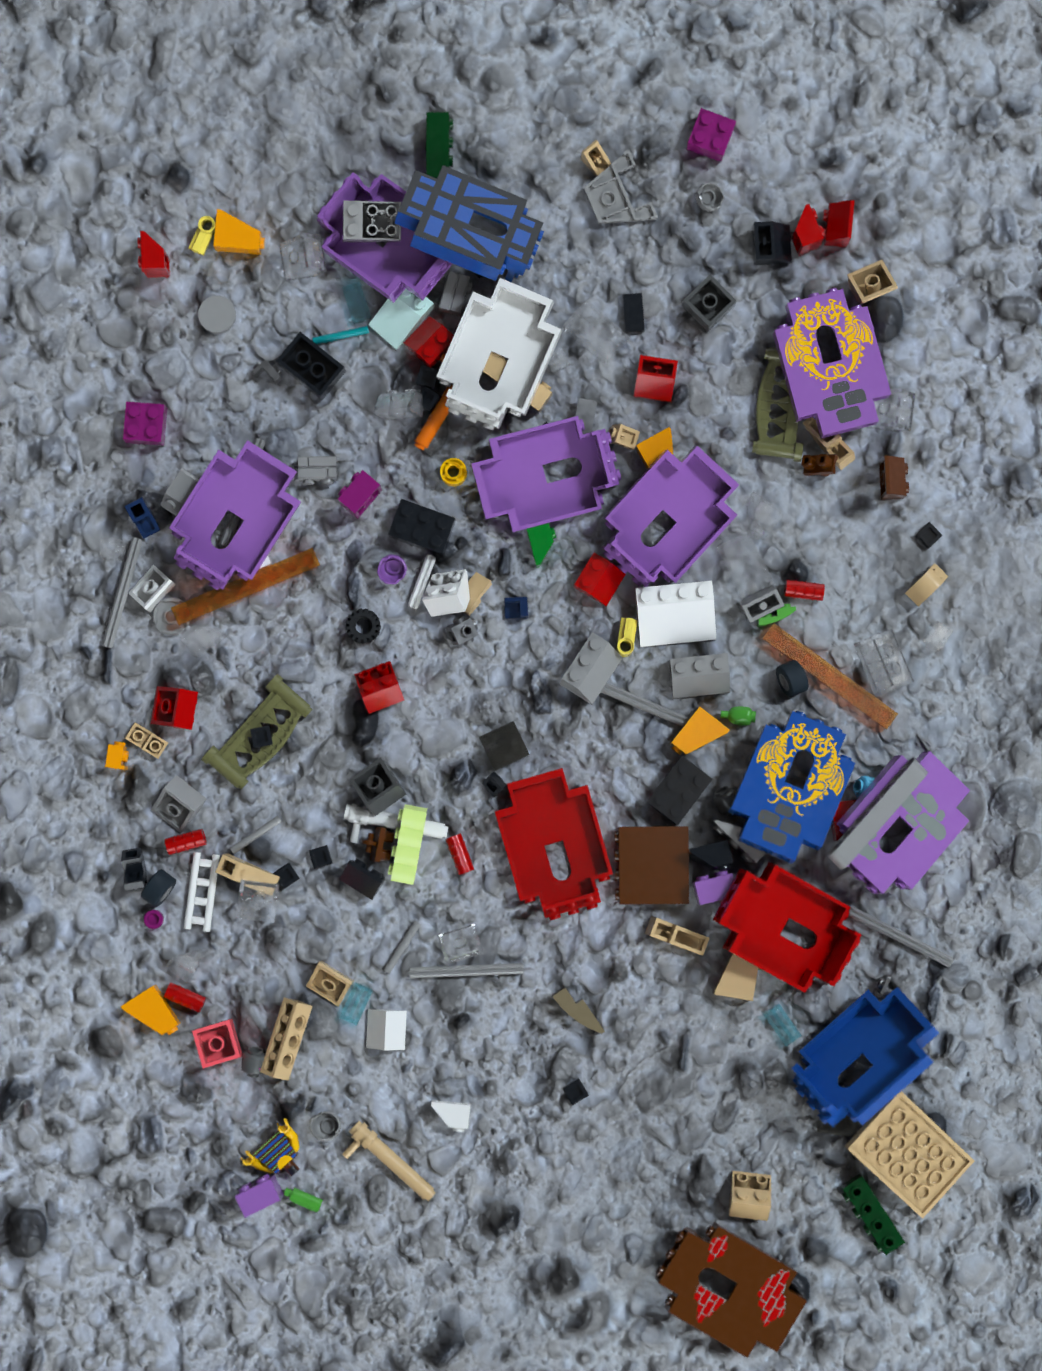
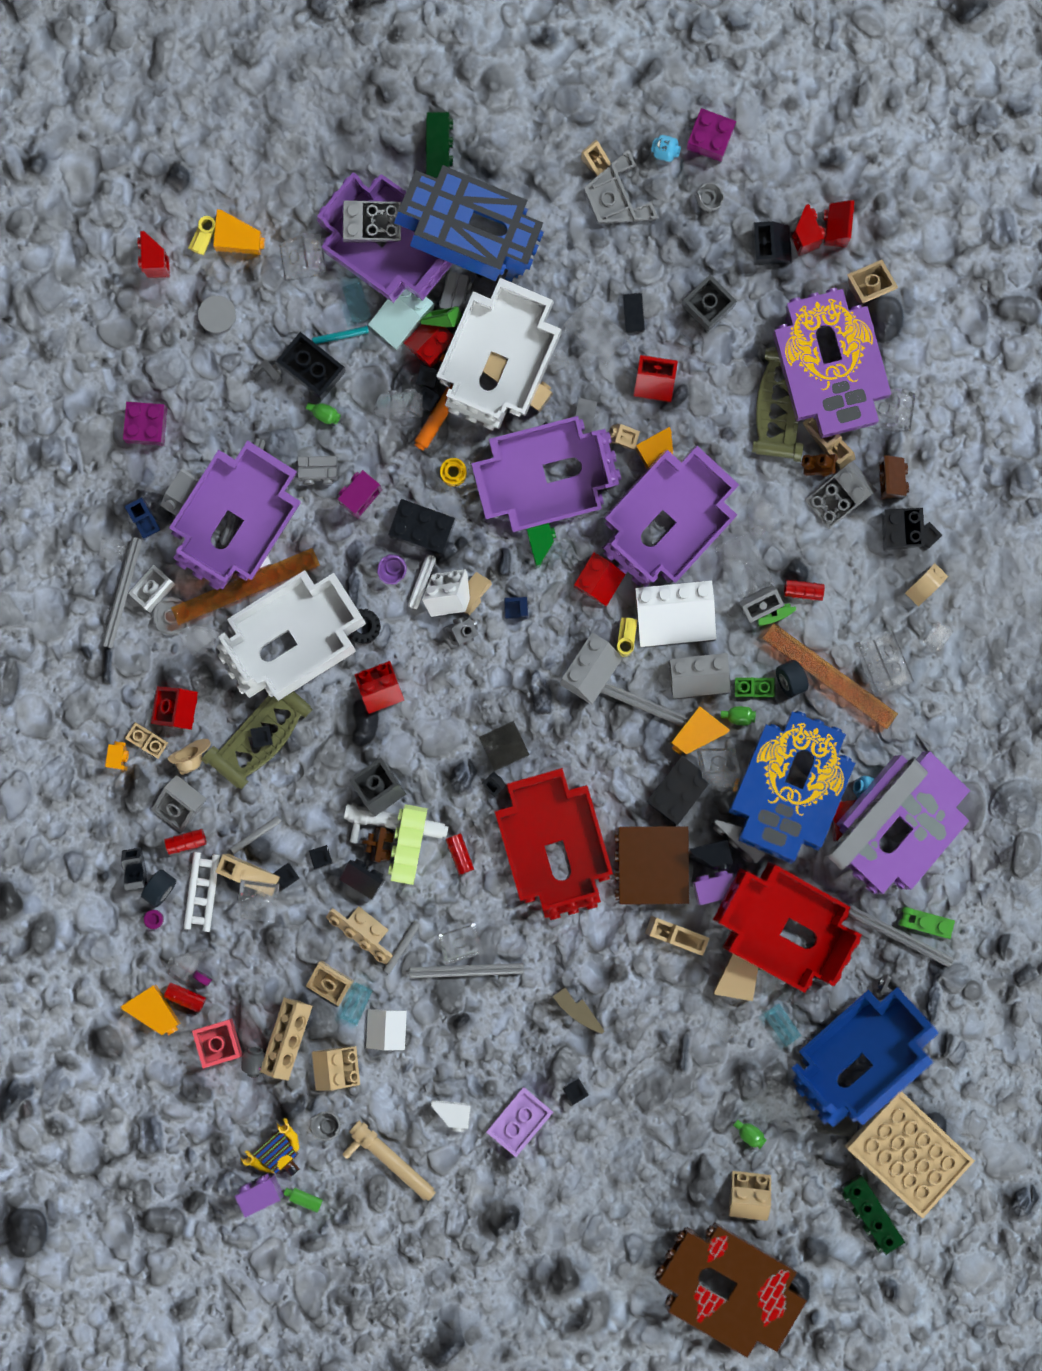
none -> tan piece [168,739,211,775]
none -> magenta tile [192,969,212,986]
none -> white panel [217,570,366,701]
none -> bright green plant [306,402,341,425]
none -> tan slope [312,1046,360,1091]
none -> tan bracket [326,906,393,965]
none -> bright green slope [420,306,462,327]
none -> lavender plate [486,1087,553,1157]
none -> medium azure head [651,135,681,162]
none -> clear slope [697,748,741,792]
none -> bright green plant [733,1119,767,1149]
none -> bright green slope [735,677,775,698]
none -> light grey slope [805,461,877,529]
none -> black slope [881,508,925,550]
none -> bright green plate [898,906,955,939]

